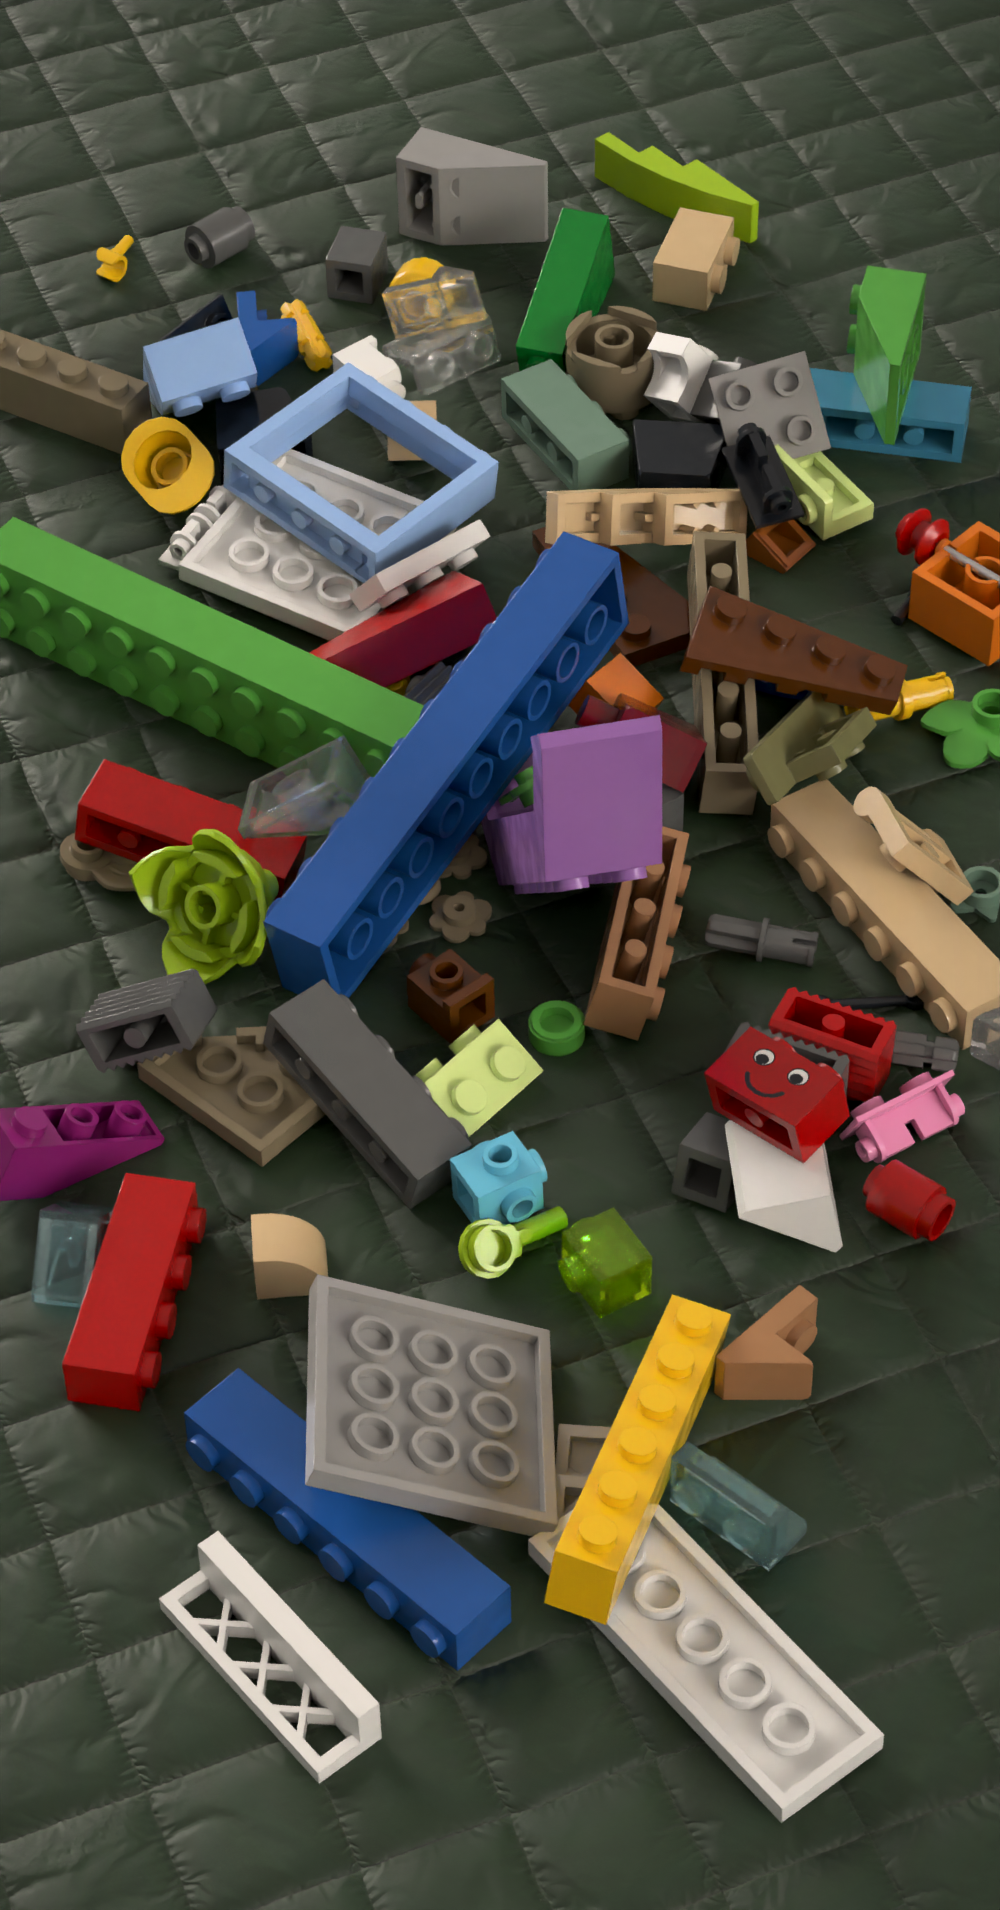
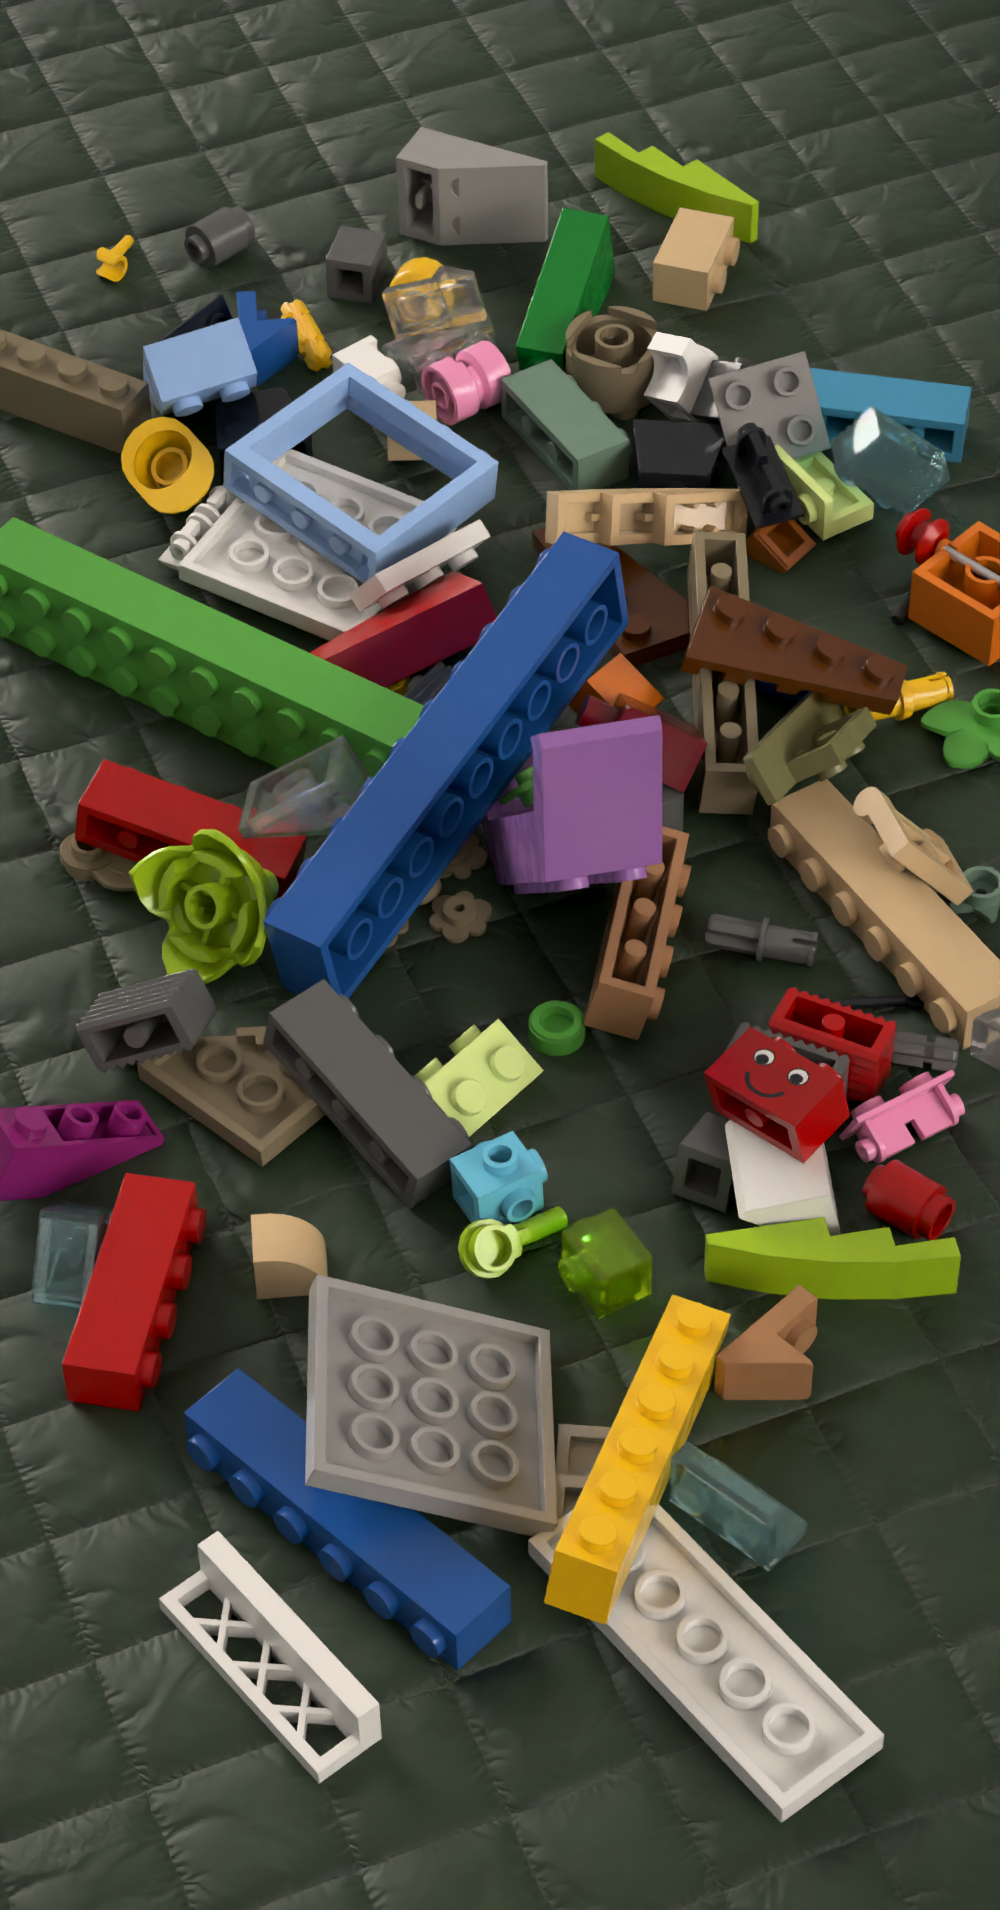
reddish brown brick [407,948,495,1044] -> none
bright green slope [847,266,927,445] -> none
none -> bright pink wheel [421,341,512,426]
none -> lime slope [704,1217,961,1300]
none -> clear light blue brick [831,407,950,516]

